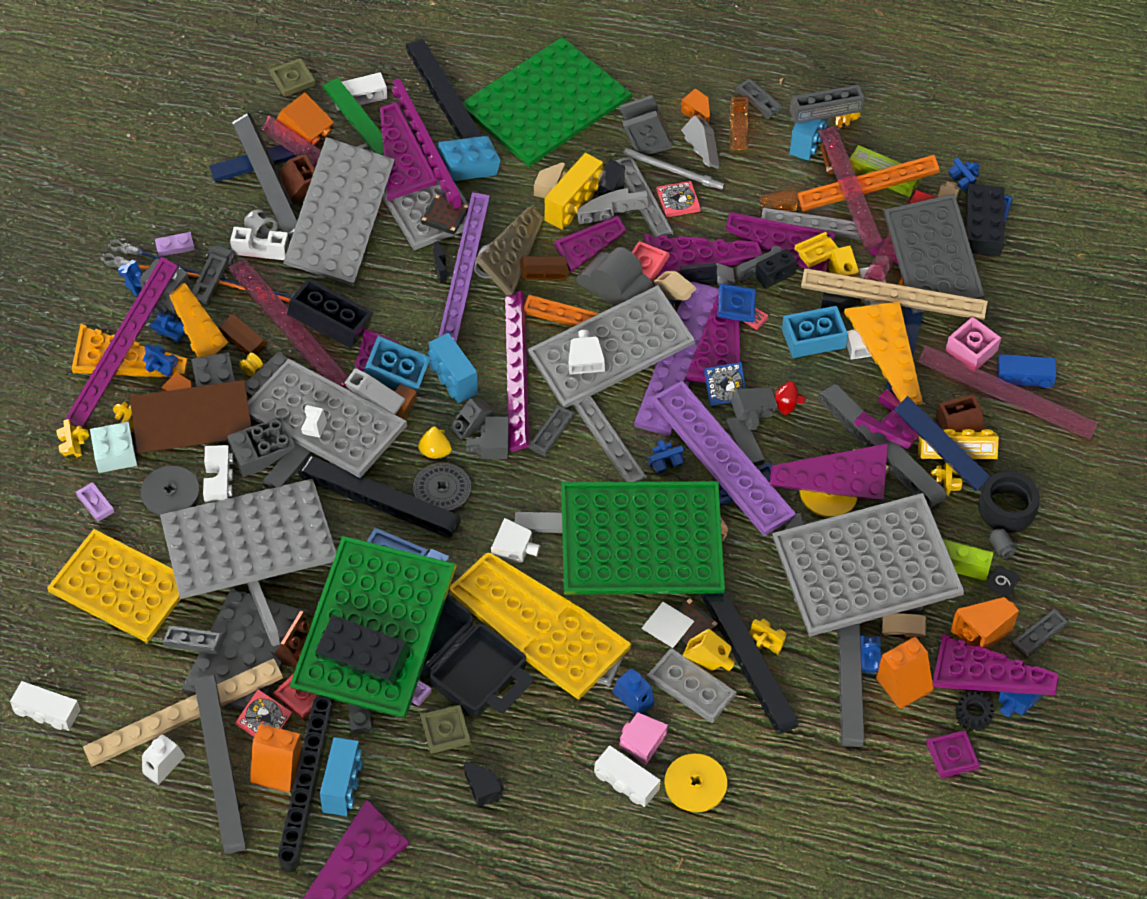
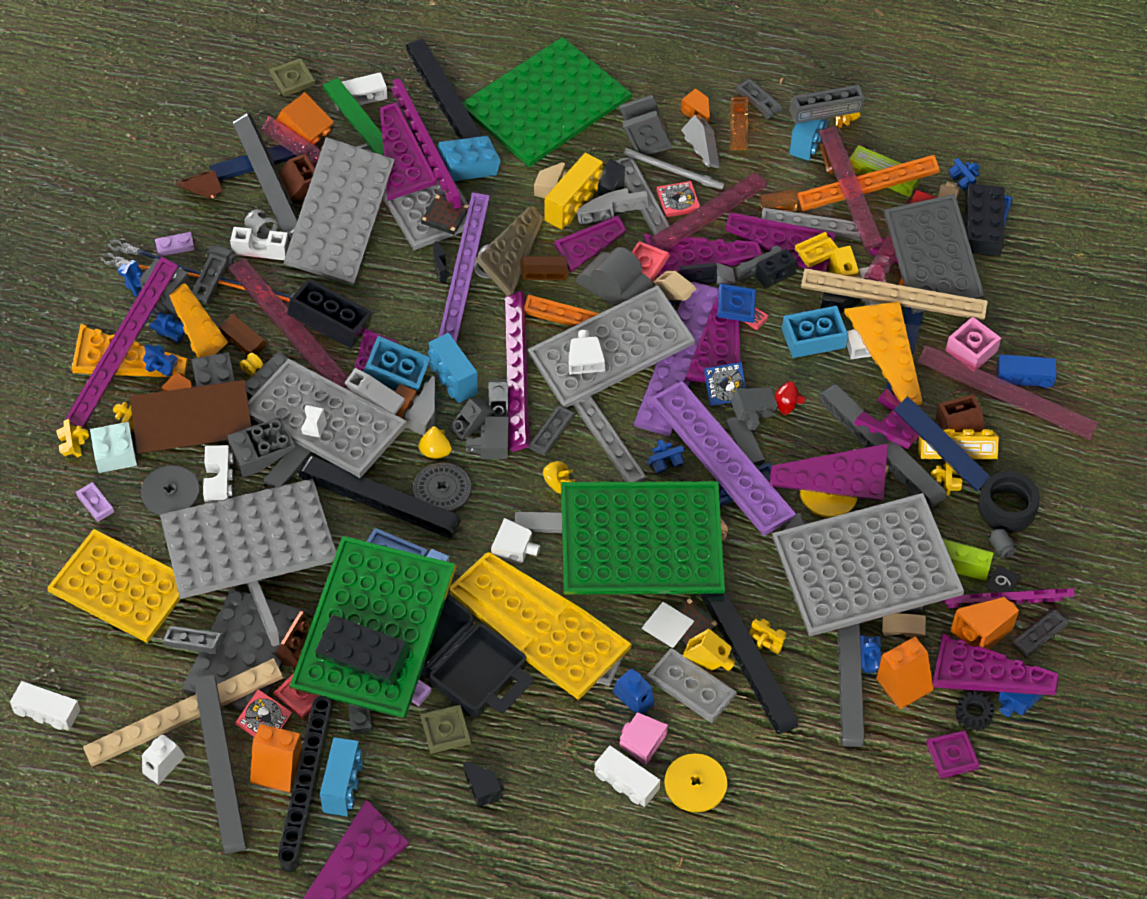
none -> copper slope [175,170,222,199]
none -> light grey slope [404,376,436,435]
none -> slope [488,379,508,417]
none -> yellow piece [543,461,575,494]
none -> clear pink plate [652,172,767,251]
none -> magenta wing [941,588,1075,608]

